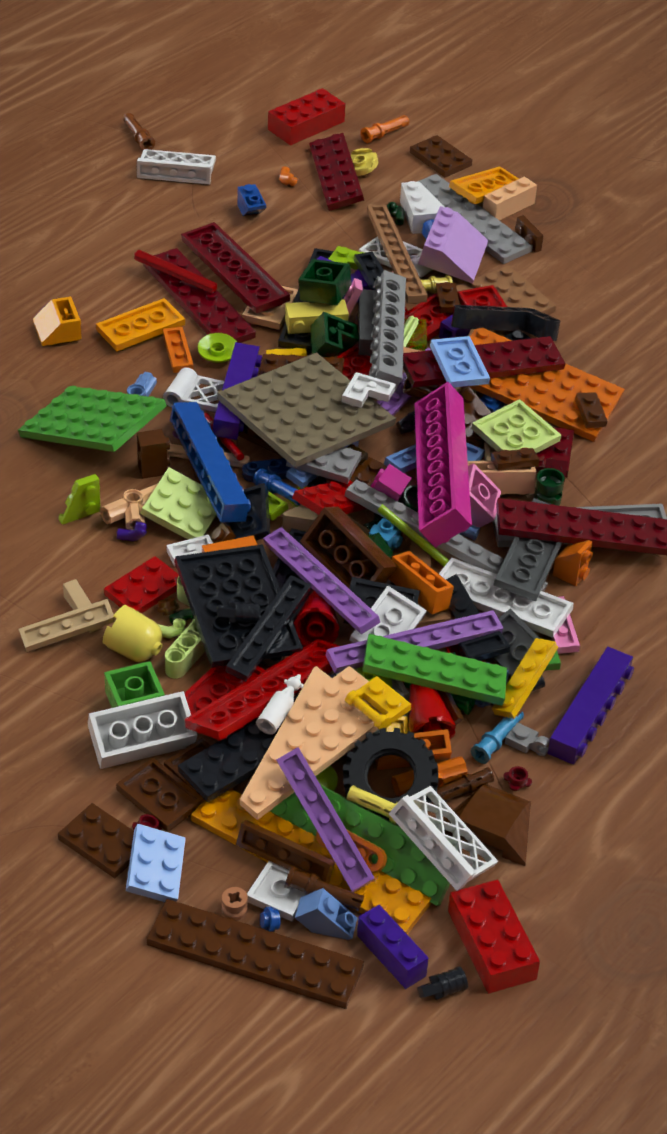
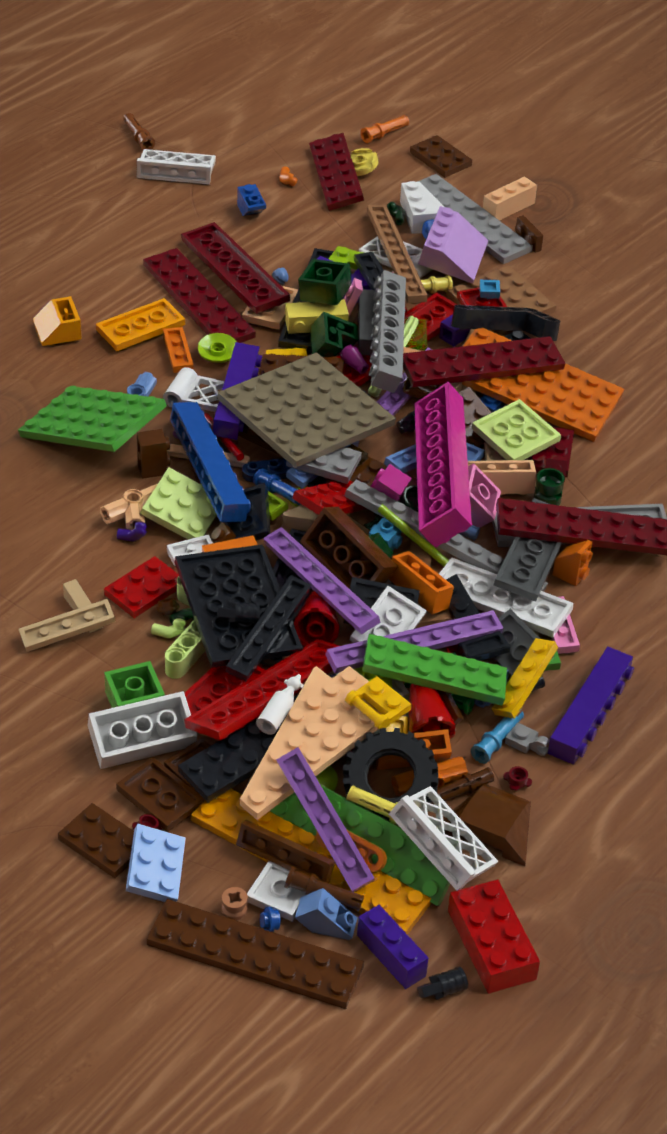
lime wing [58,474,101,525] -> none
light yellow cylinder [103,605,163,662] -> none
red axle [134,250,217,293] -> none
red brick [268,88,346,146] -> none
white plate [341,372,396,408] -> none
light blue plate [430,336,490,388] -> none
reddish brown plate [435,282,460,313] -> none
light orange plate [449,166,519,204] -> none
reddish brown plate [491,448,539,471] -> none
reddish brown plate [575,392,608,428] -> none
none -> medium blue hinge [272,268,289,285]
none -> magenta cone [340,345,369,374]
none -> dark azure plate [479,279,500,299]

